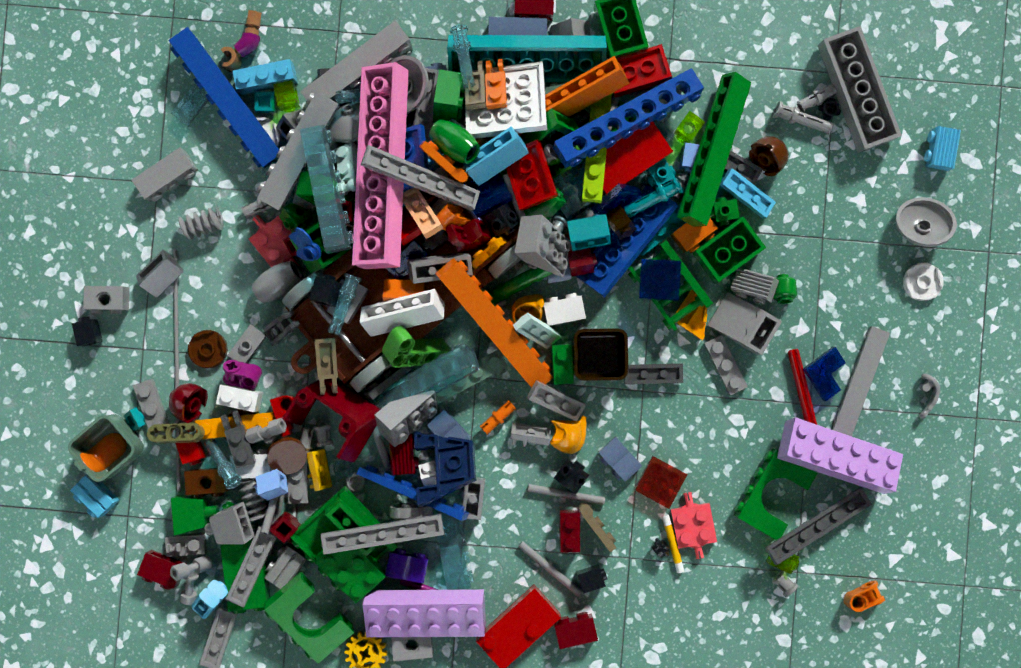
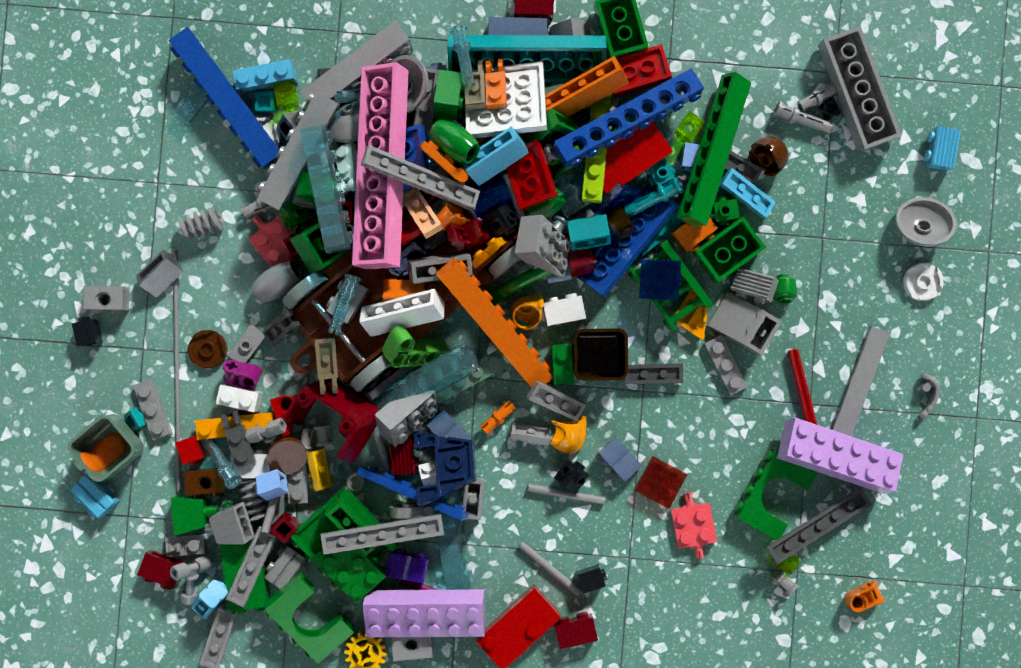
light grey brick [132,147,198,202] -> none
olive beam [147,423,205,444] -> none
dark red cylinder [169,383,208,423] -> none
medium nougat piece [221,10,262,72] -> none
blue plate [288,227,321,261] -> none
black brick [310,274,342,307] -> none
light aqua plate [513,313,561,349] -> none
dark red brick [559,510,580,553] -> none
dark tan hinge [579,502,616,552] -> none
black plate [652,538,670,558] -> none
yellow bar [662,514,684,573] -> none
clear blue plate [803,347,846,401] -> none

